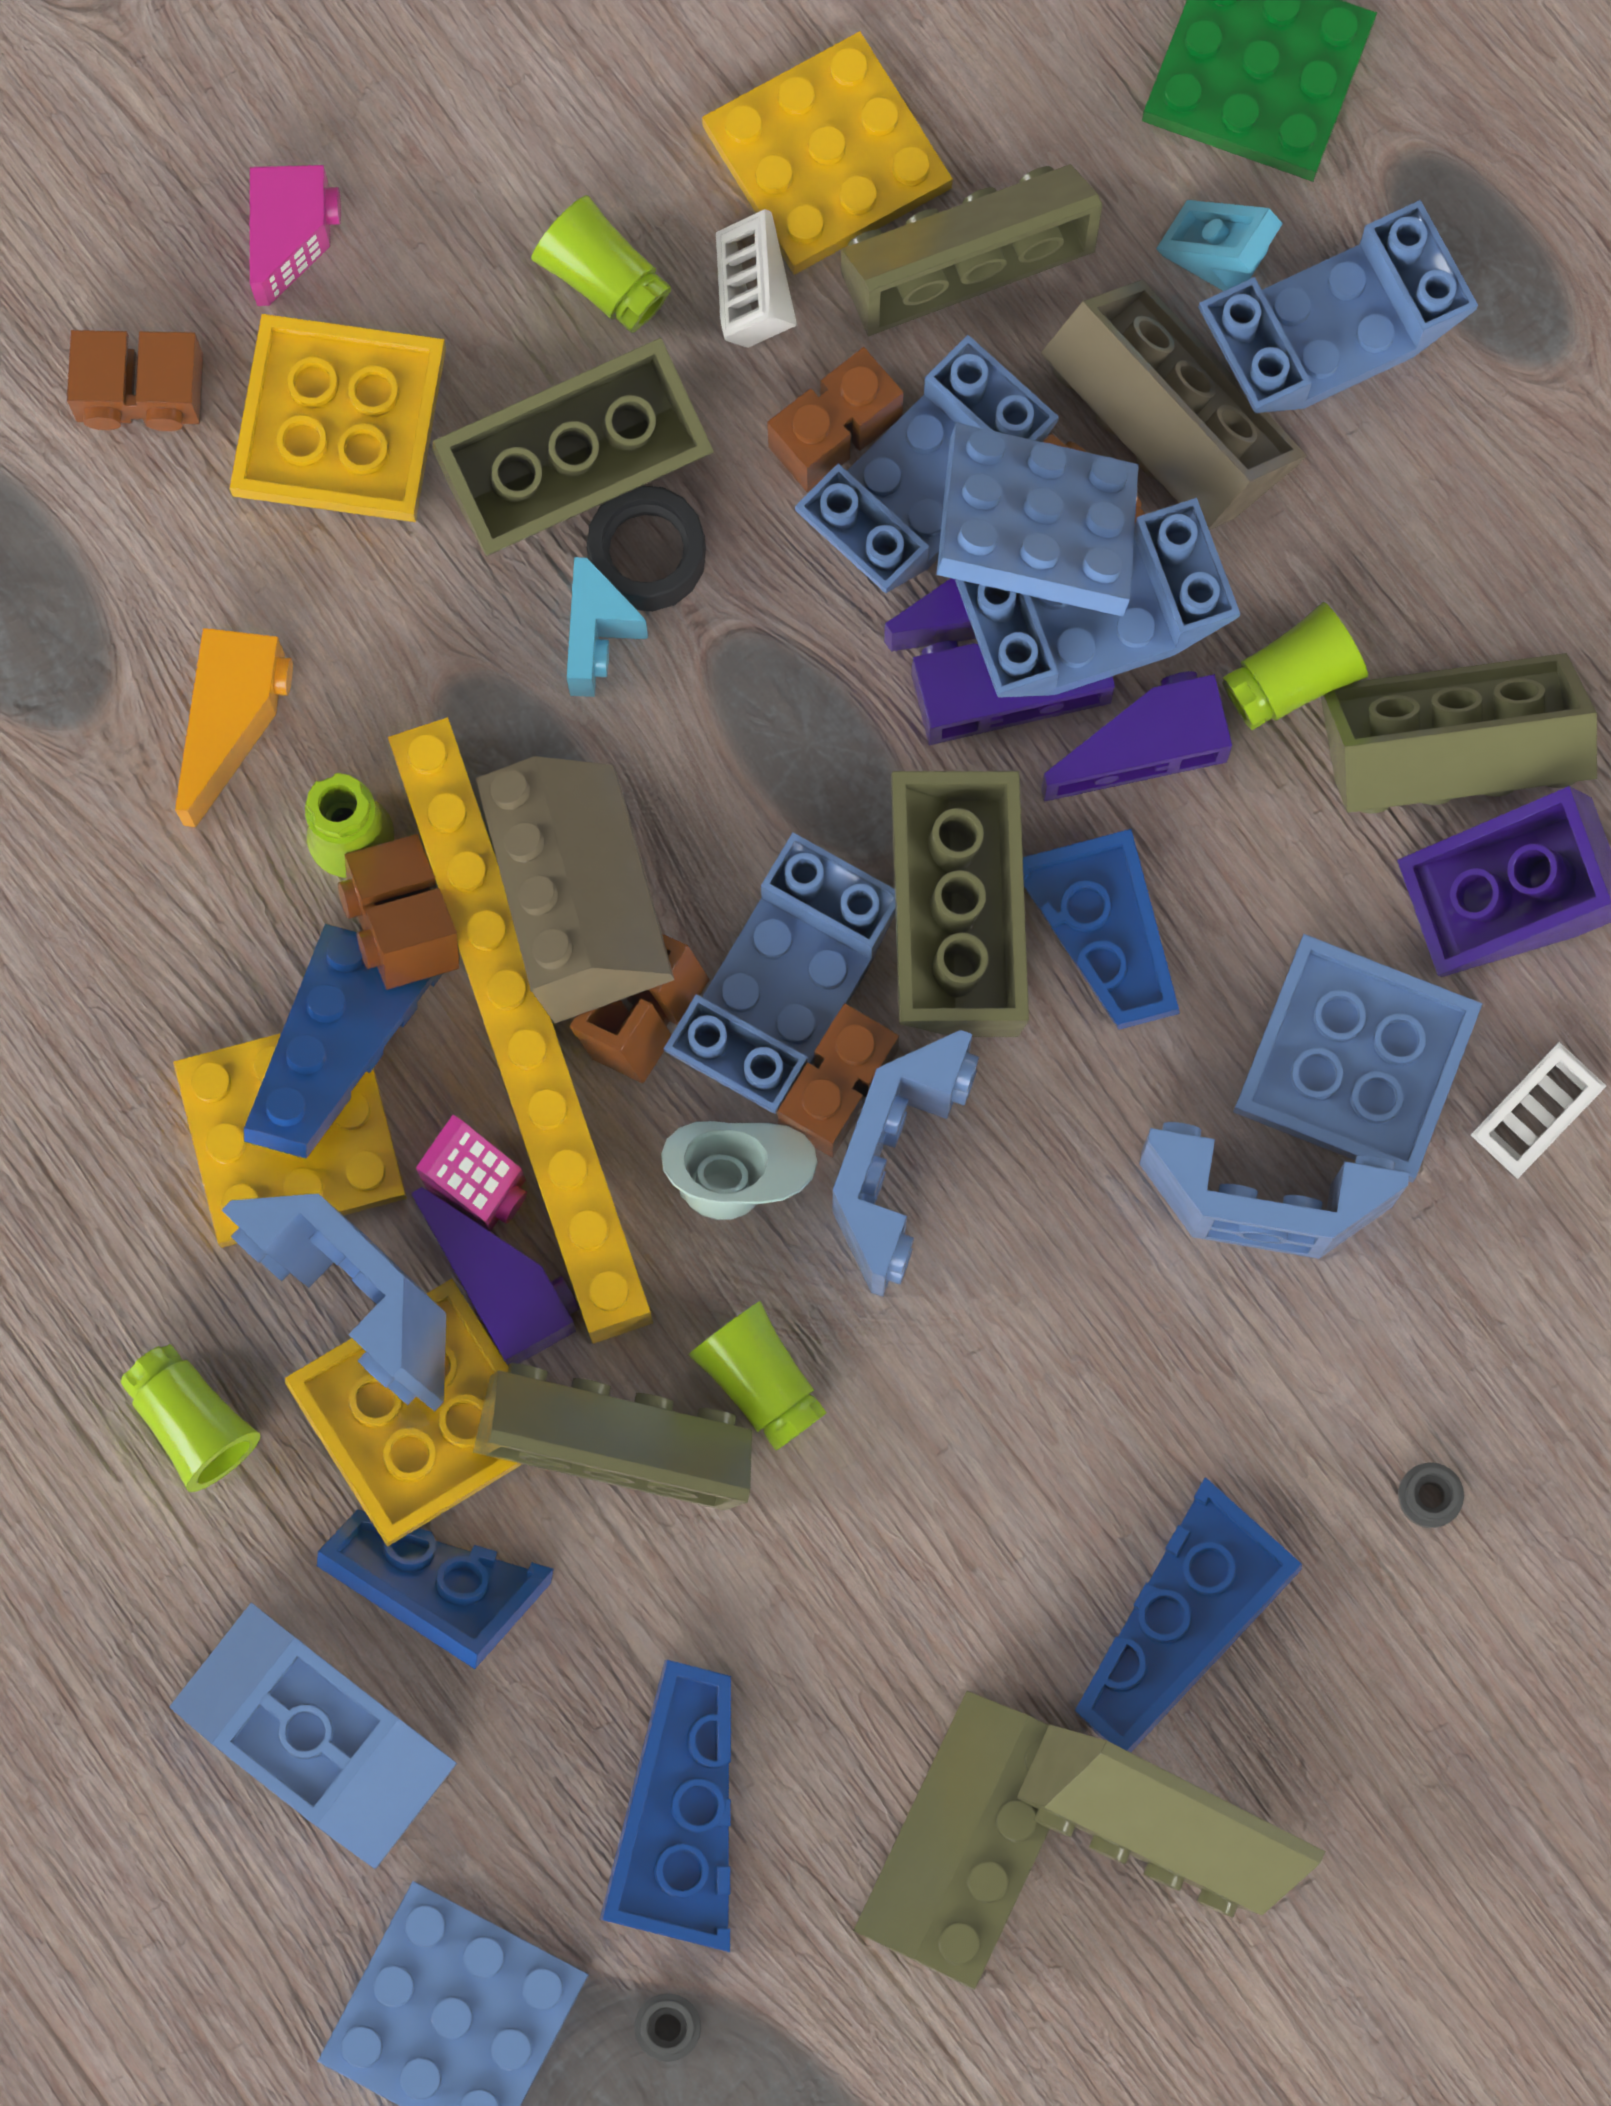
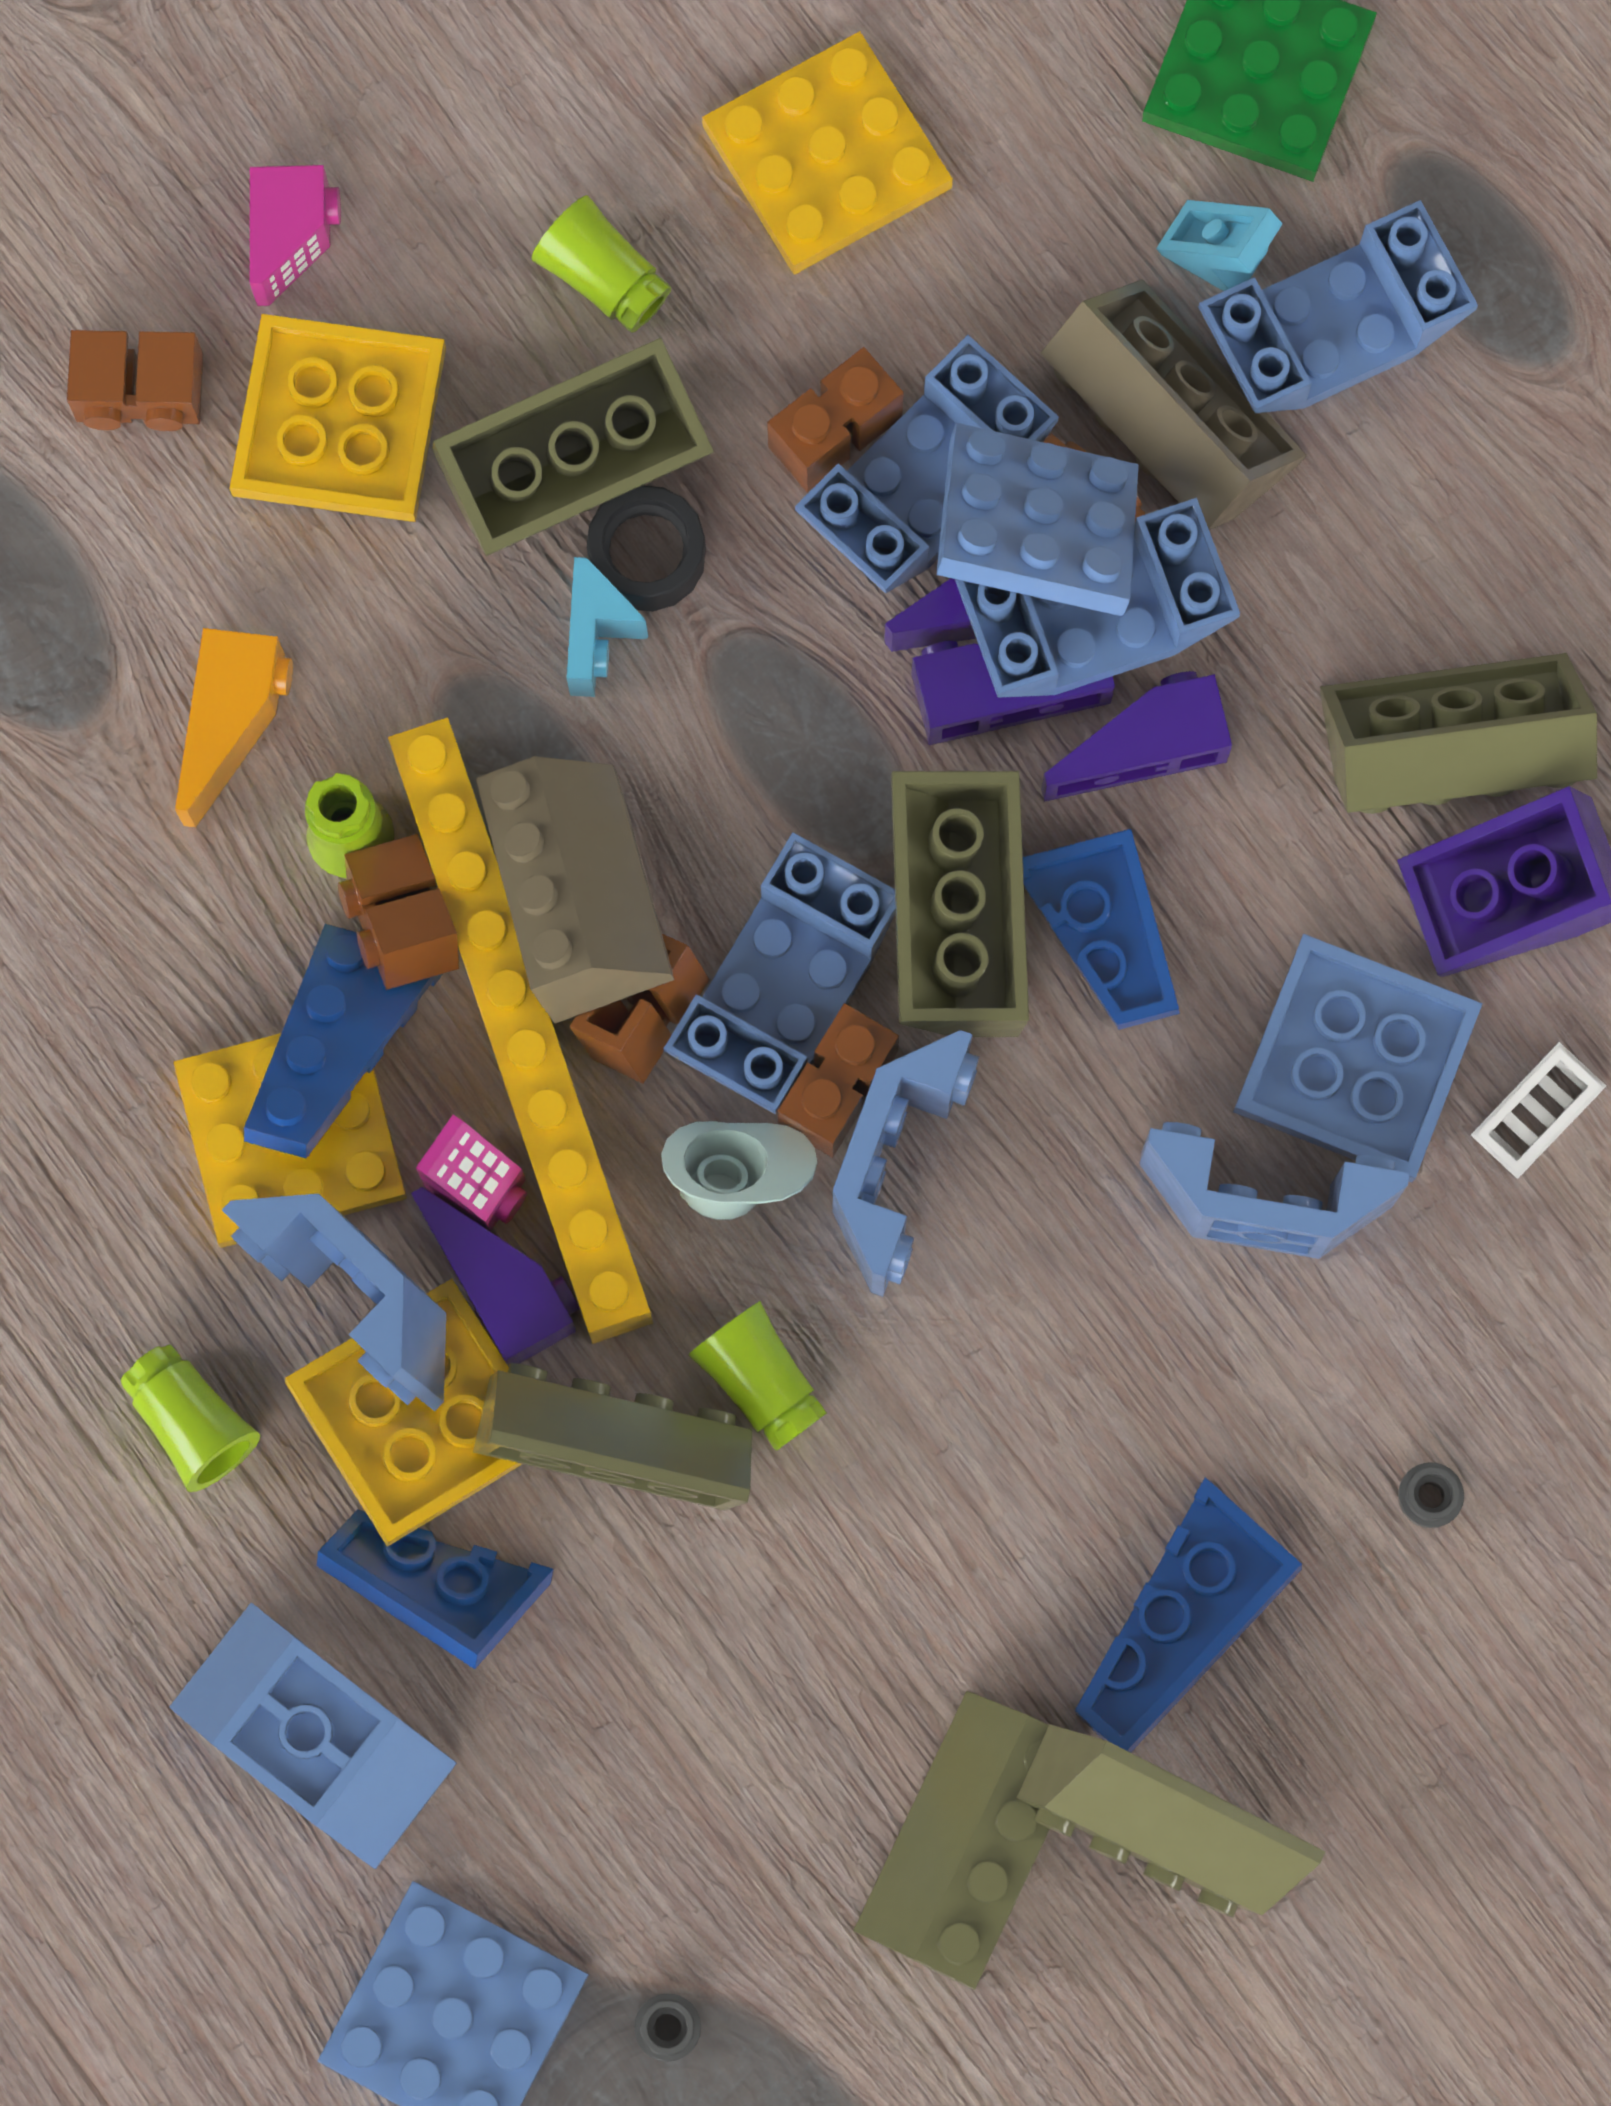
blue wing [599,1660,731,1952] -> none
white slope [716,209,797,348] -> none
olive slope [841,164,1102,337] -> none
lime plant [1222,602,1368,730] -> none

